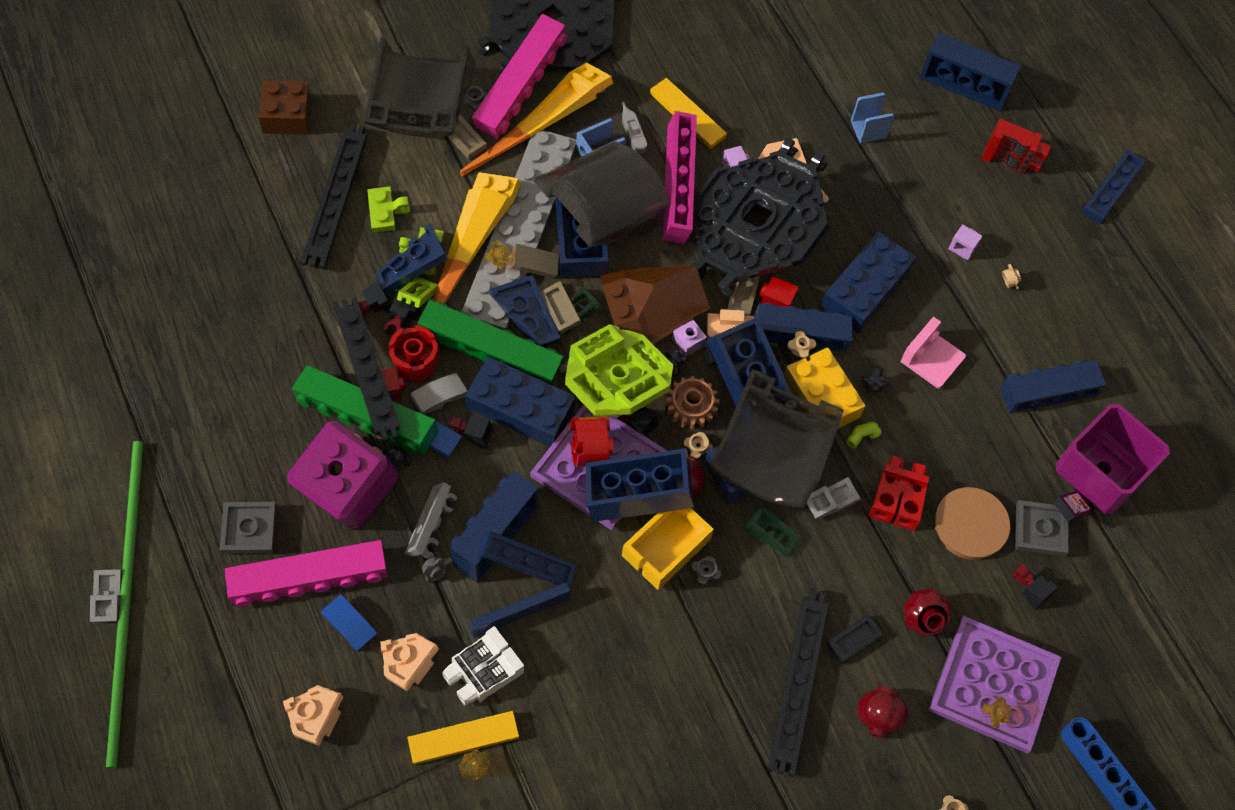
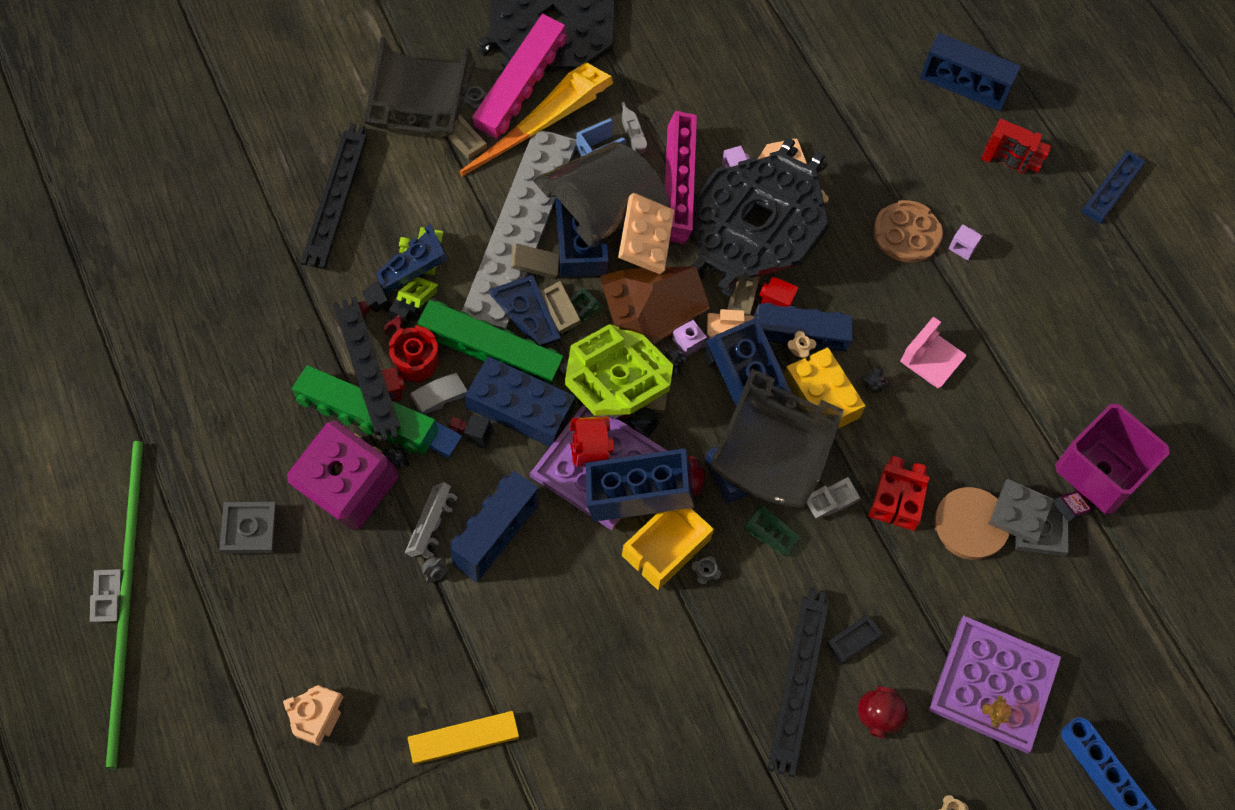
dark pink brick [225,540,388,607] -> none
reddish brown brick [259,80,312,135] -> none
blue slope [320,594,377,651] -> none
lime plate [367,186,410,233] -> none
light nougat plate [381,633,439,691] -> none
yellow plate [433,172,521,304] -> none
white hips [443,626,524,705] -> none
clear yellow plant [458,749,491,780] -> none
dark blue tile [469,583,570,638] -> none
dark blue tile [478,531,577,589] -> none
clear yellow plant [485,240,510,269] -> none
yellow tile [650,78,727,149] -> none
nougat gear [666,376,719,429] -> none
tan plate [684,432,713,459] -> none
dark blue brick [821,231,916,334] -> none
lime arm [846,422,881,448] -> none
medium blue piece [851,92,894,144] -> none
dark red plant [903,588,952,636] -> none
dark blue brick [1000,360,1106,413] -> none
tan plate [1002,264,1021,290] -> none
black piece [1012,564,1058,610] -> none
none -> light nougat plate [618,193,674,274]
none -> medium nougat tile [873,200,943,263]
none -> dark grey plate [988,479,1054,544]

